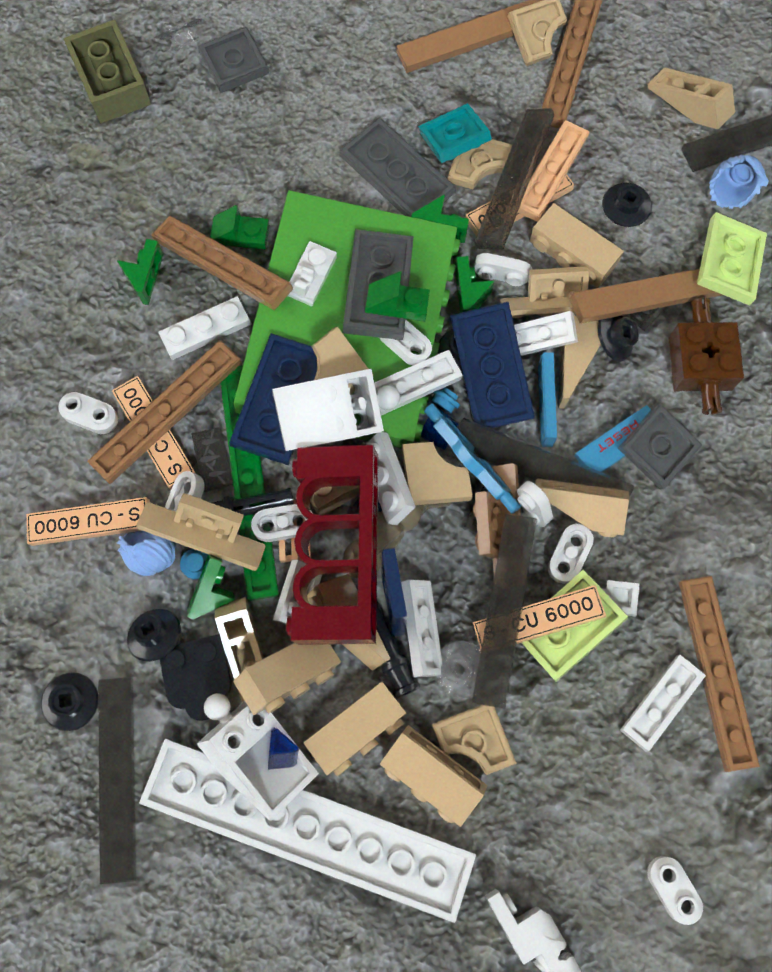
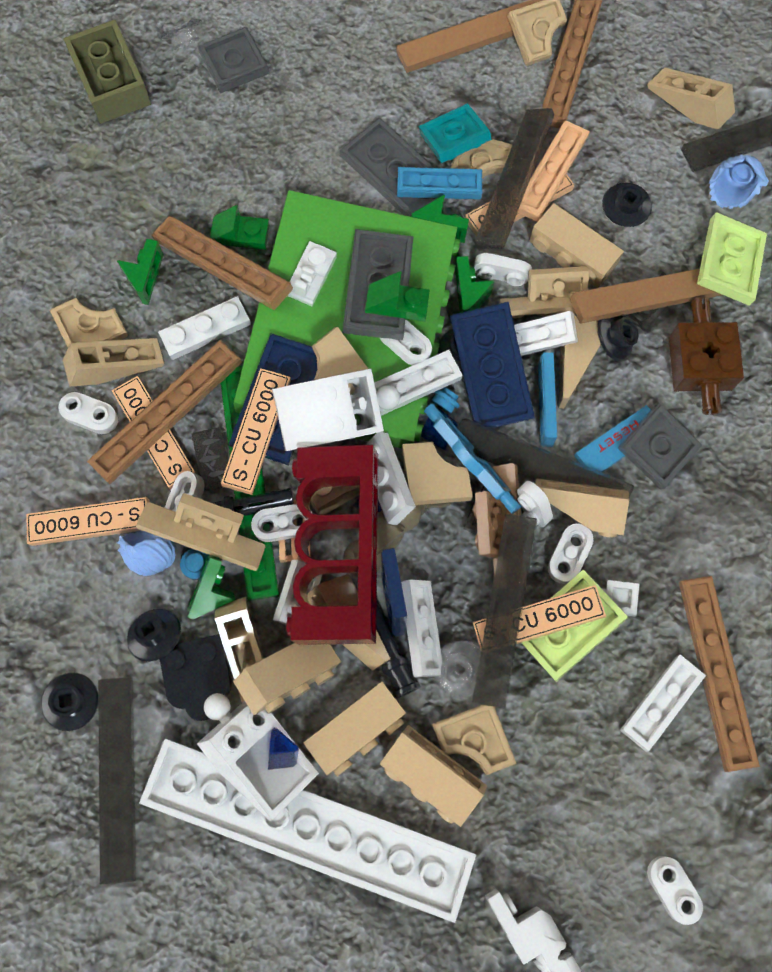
none -> tan tile [50,298,128,347]
none -> tan slope [63,338,164,387]
none -> light nougat tile [221,368,291,495]
none -> dark azure tile [397,167,482,199]

